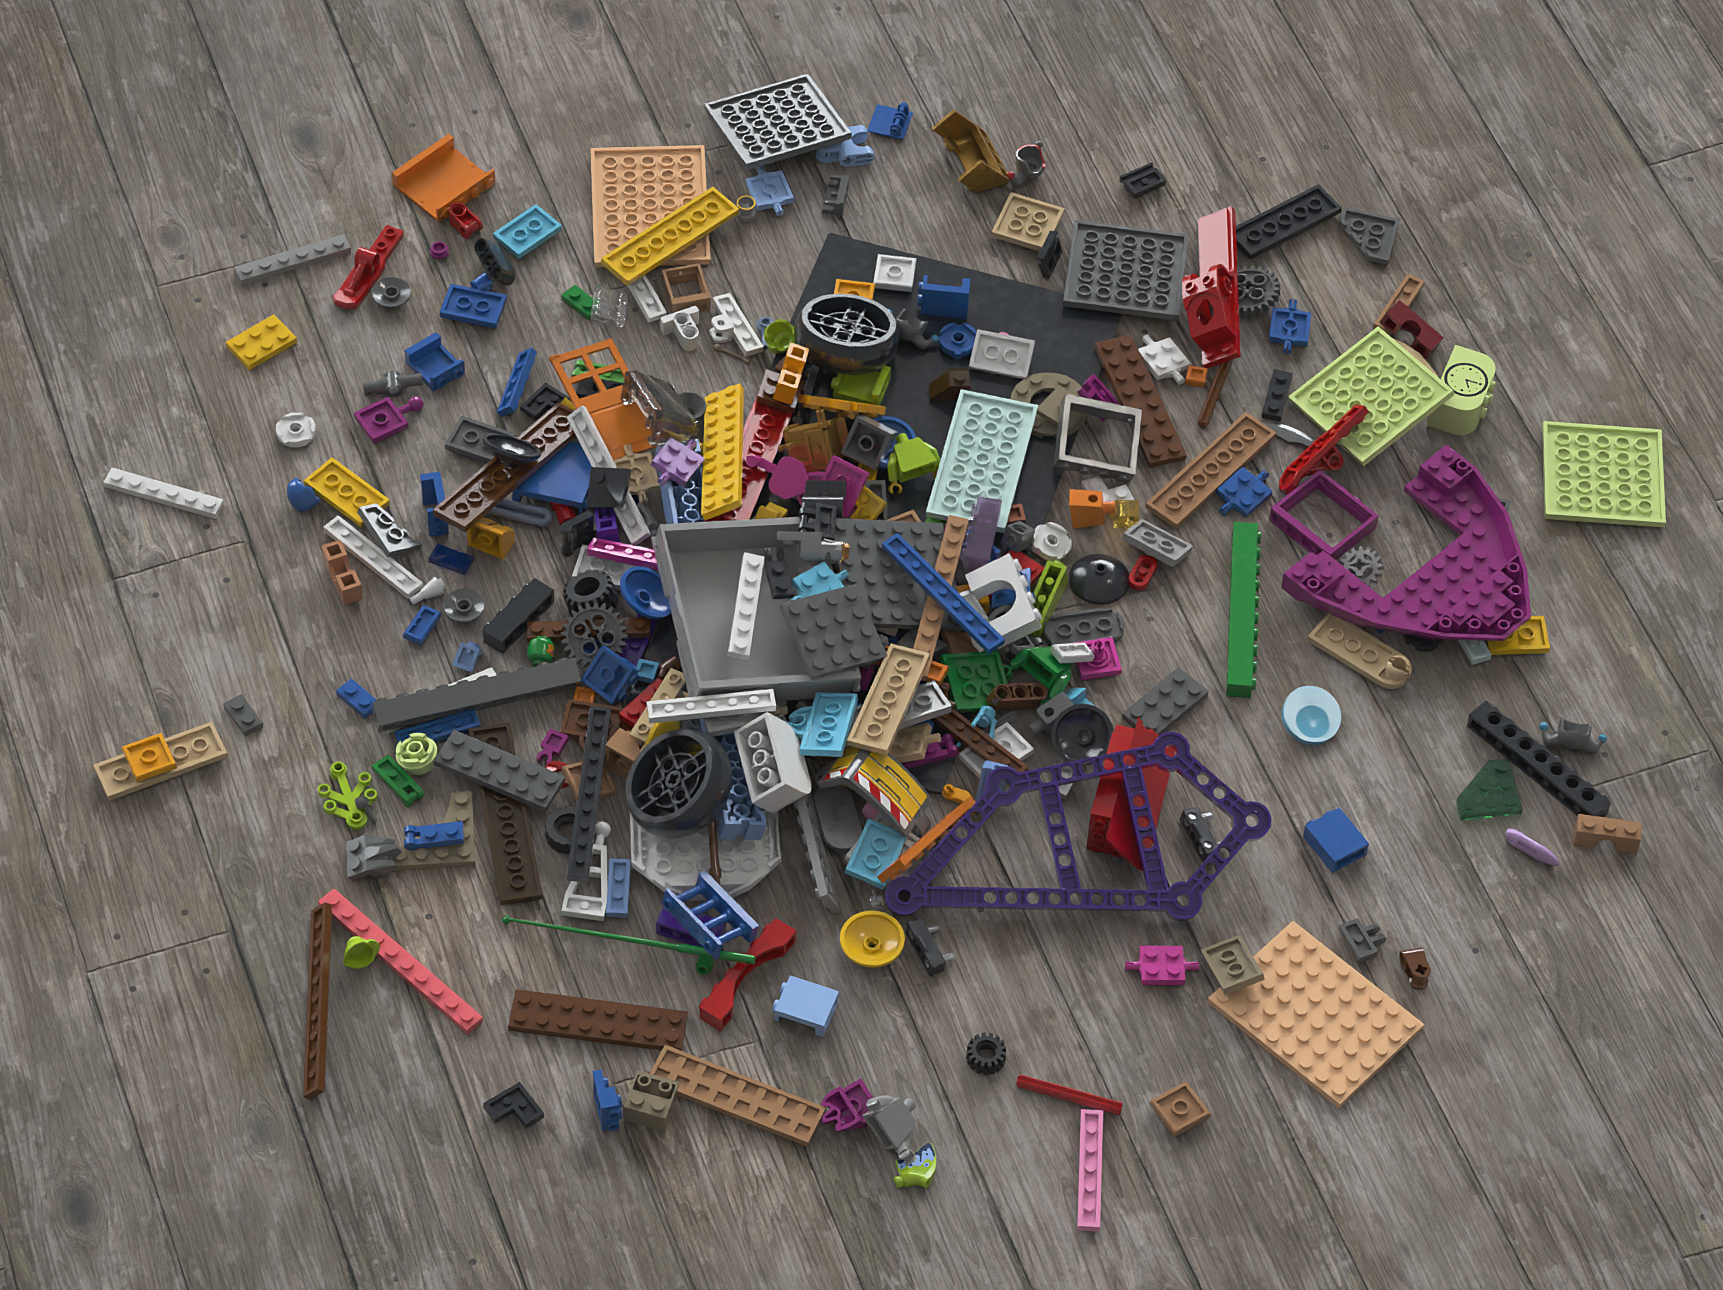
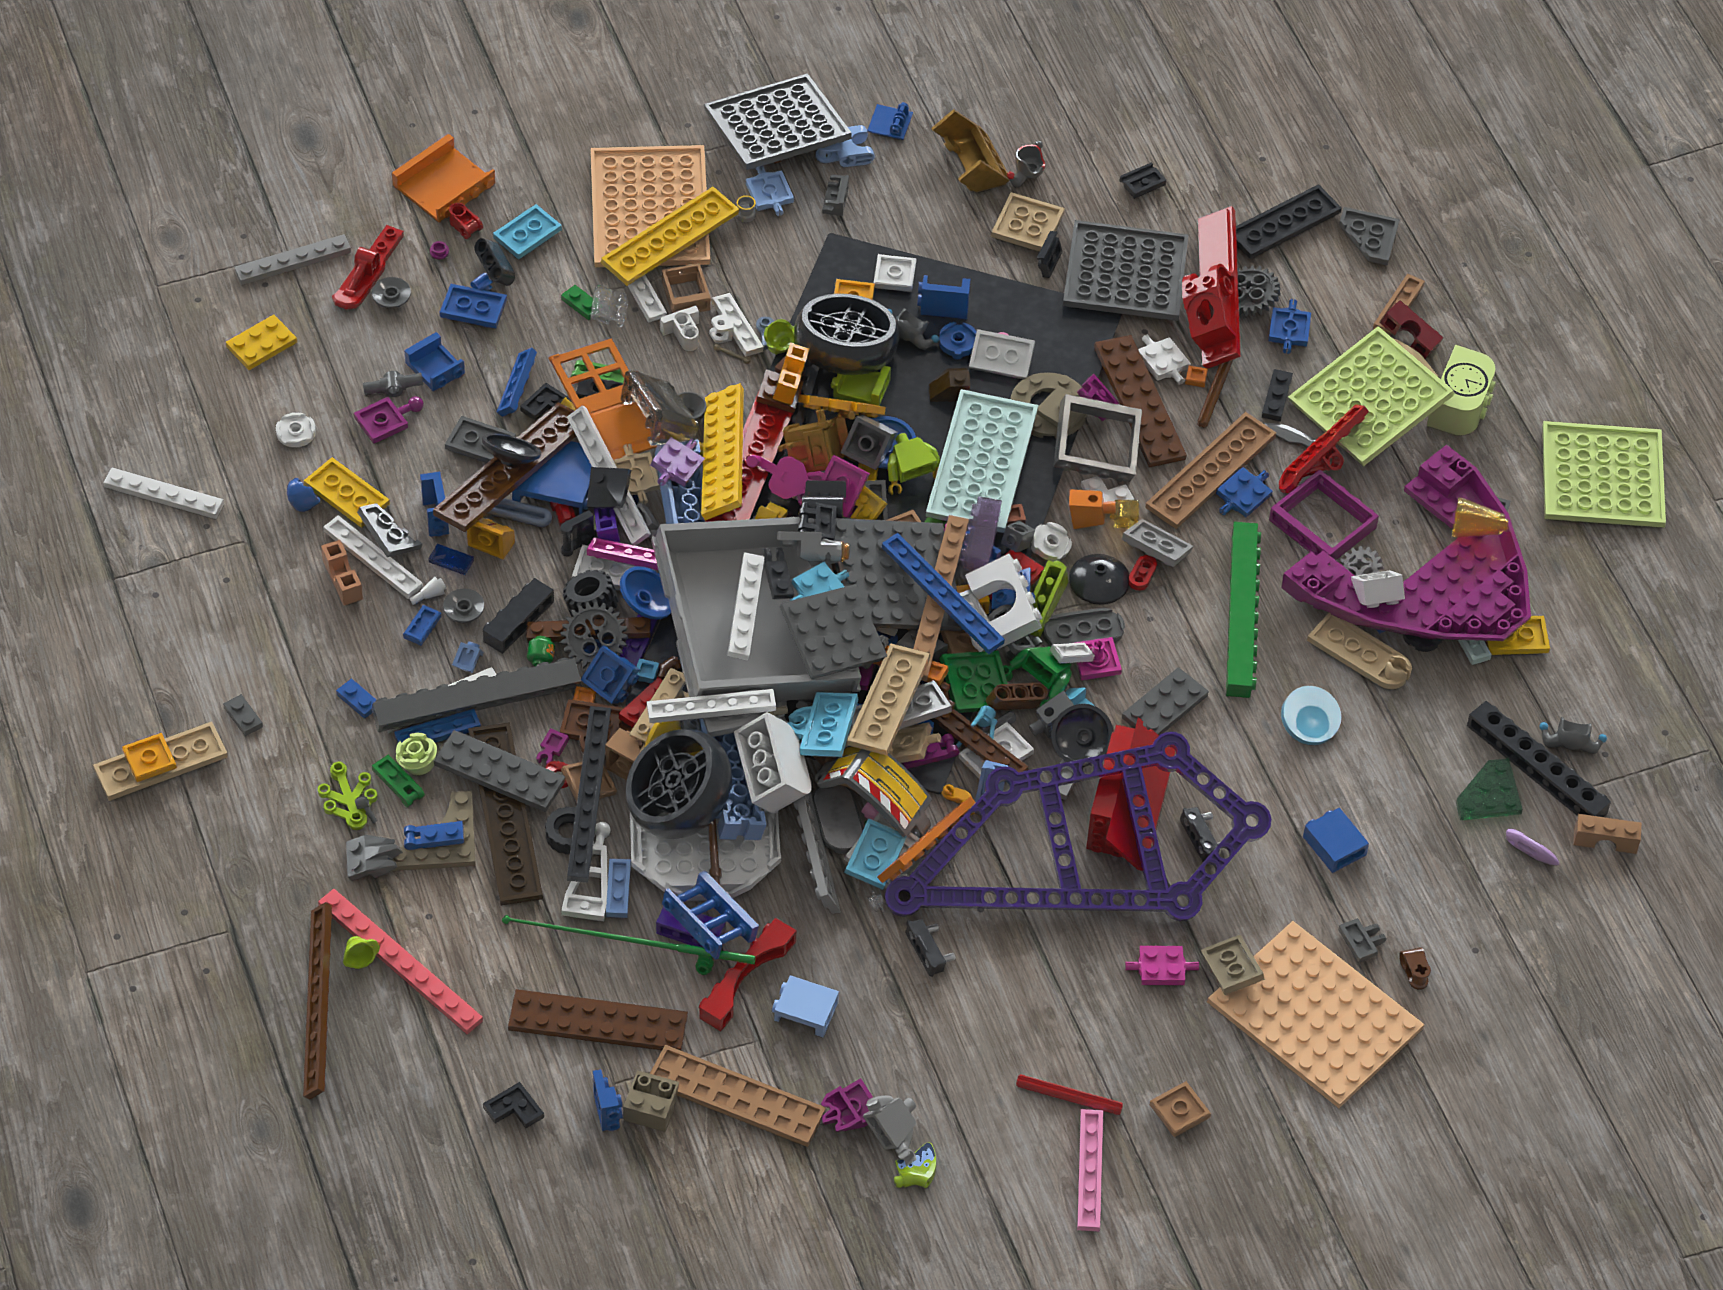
yellow dish [840,911,905,968] -> none
black tyre [966,1032,1006,1075] -> none
none -> white slope [1351,570,1405,608]
none -> clear yellow cone [1452,497,1509,538]

